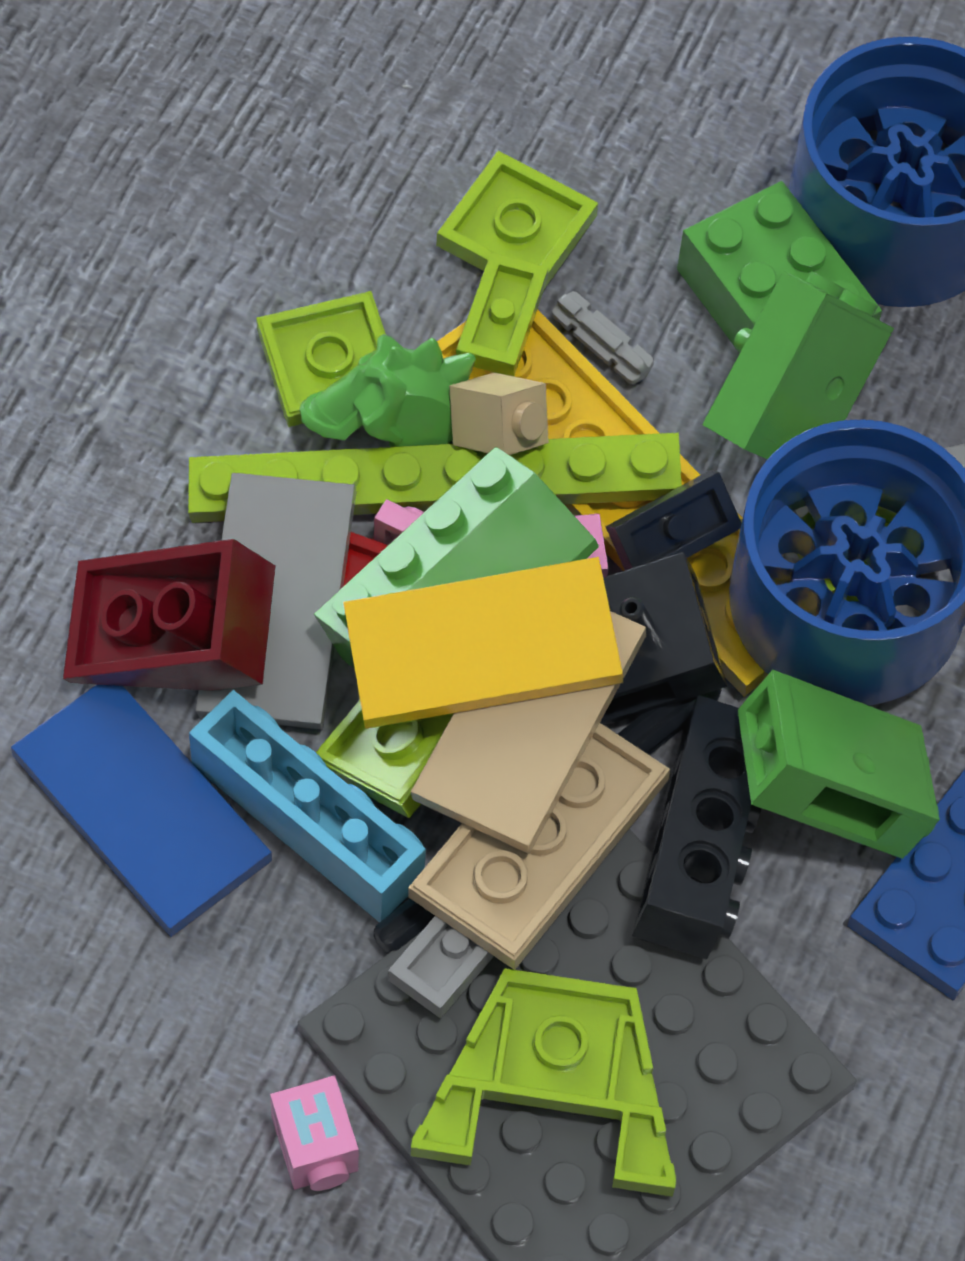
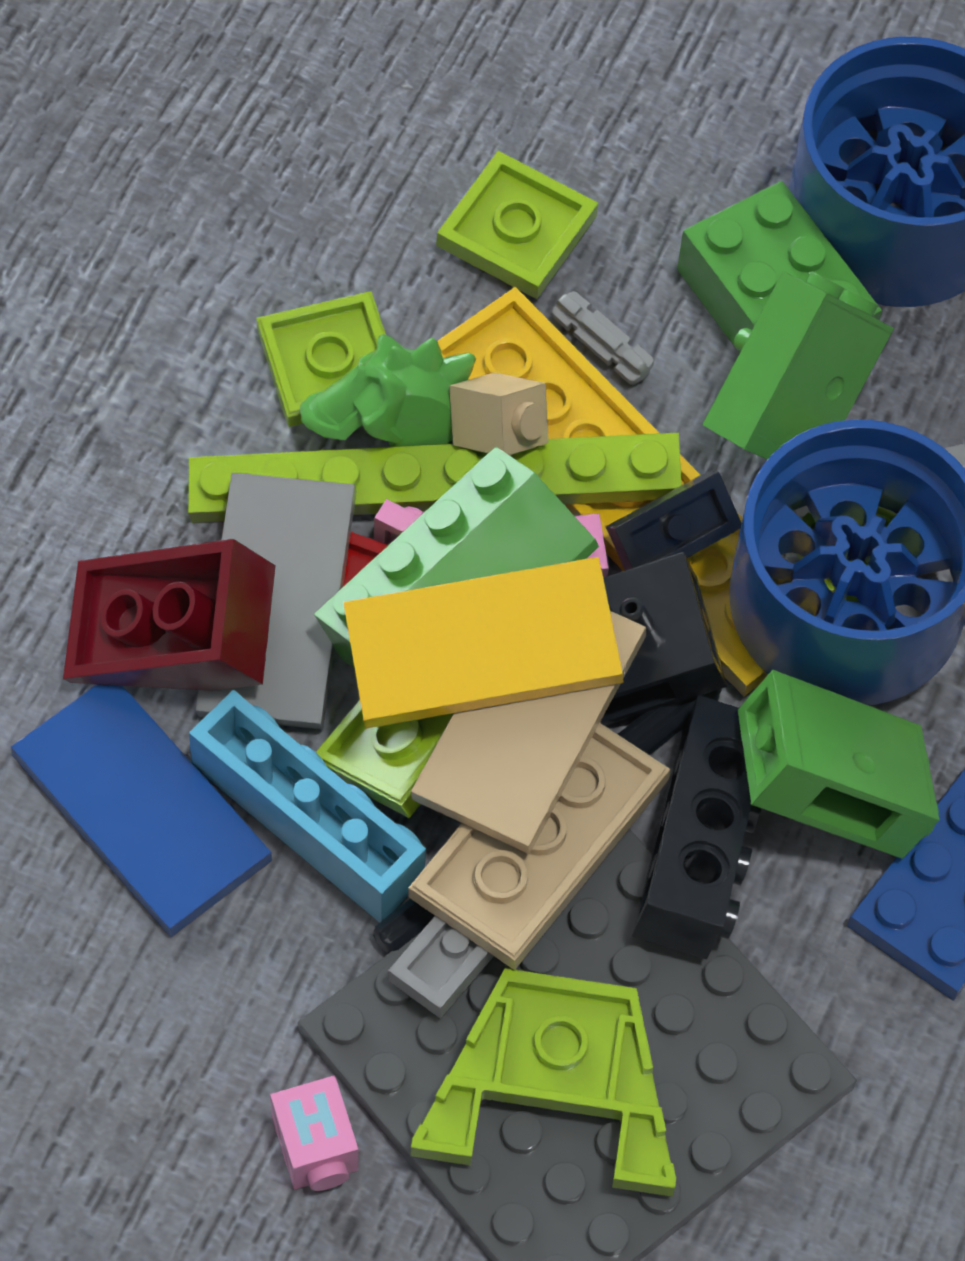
lime plate [456,252,549,376] -> none

